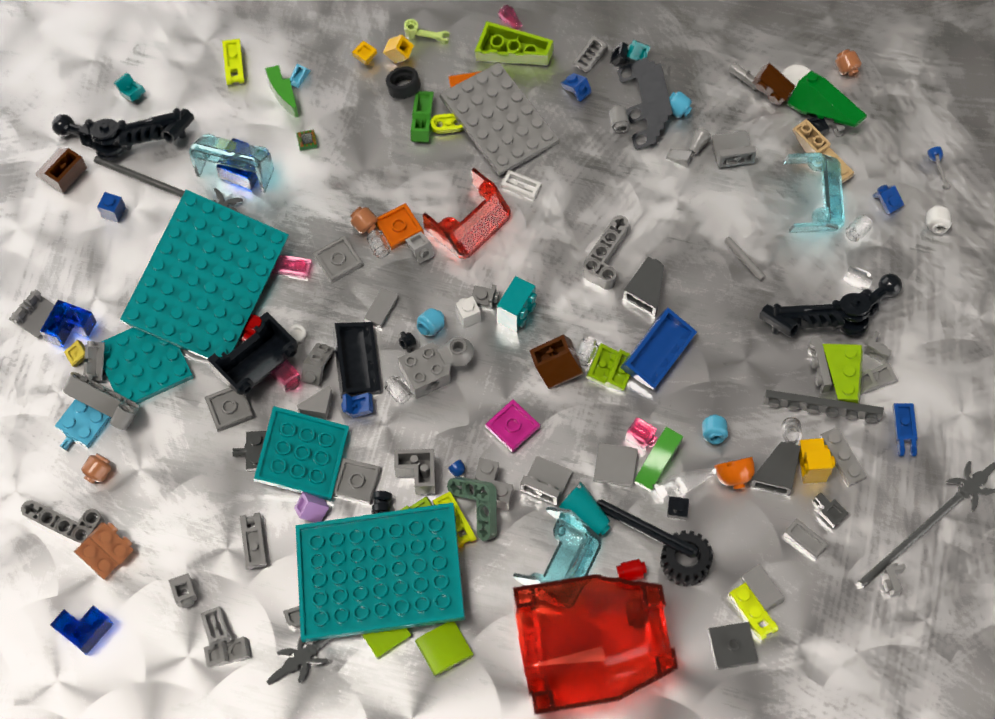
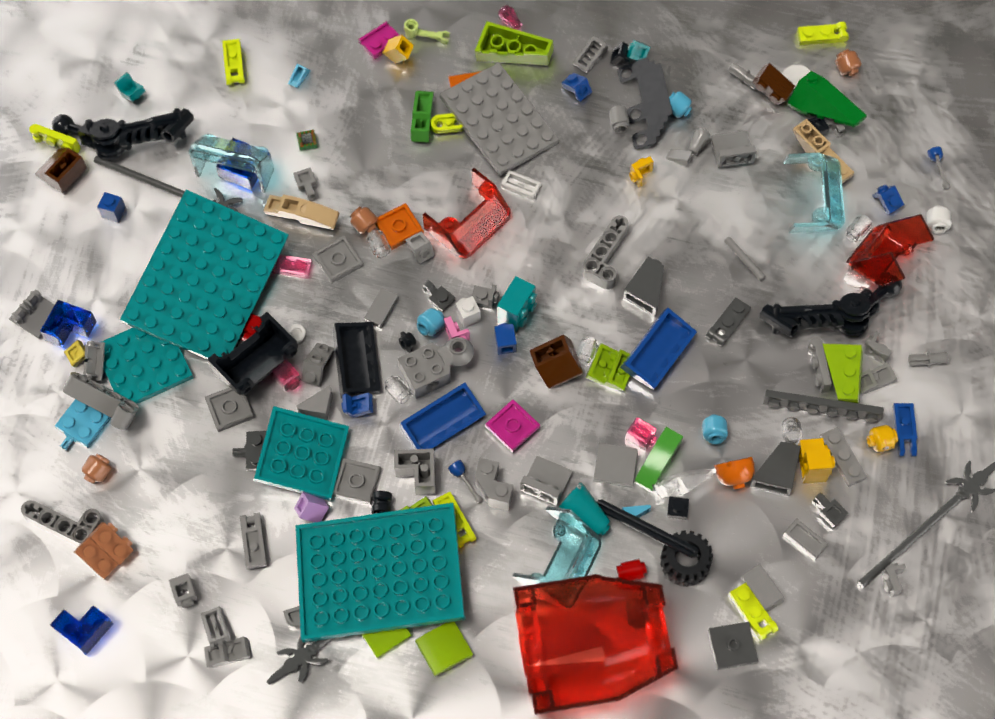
bright green slope [265,65,299,118] -> none
yellow tile [352,41,377,65] -> none
black tyre [385,66,421,99] -> none
sand green beam [447,477,497,541] -> none
none -> neon yellow plate [29,124,81,154]
none -> tan slope [264,194,340,230]
none -> light grey plate [293,168,317,201]
none -> dark pink plate [359,21,399,59]
none -> blue slope [399,383,486,449]
none -> dark grey plate [423,280,455,313]
none -> bright pink bracket [444,316,470,340]
none -> blue brick [494,323,517,355]
none -> medium azure piece [622,505,651,518]
none -> yellow bracket [629,156,654,187]
none -> dark grey plate [706,297,751,347]
none -> neon yellow plate [797,22,849,45]
none -> clear red windscreen [846,214,934,286]
none -> yellow head [867,425,898,452]
none -> light grey axle [908,352,948,367]

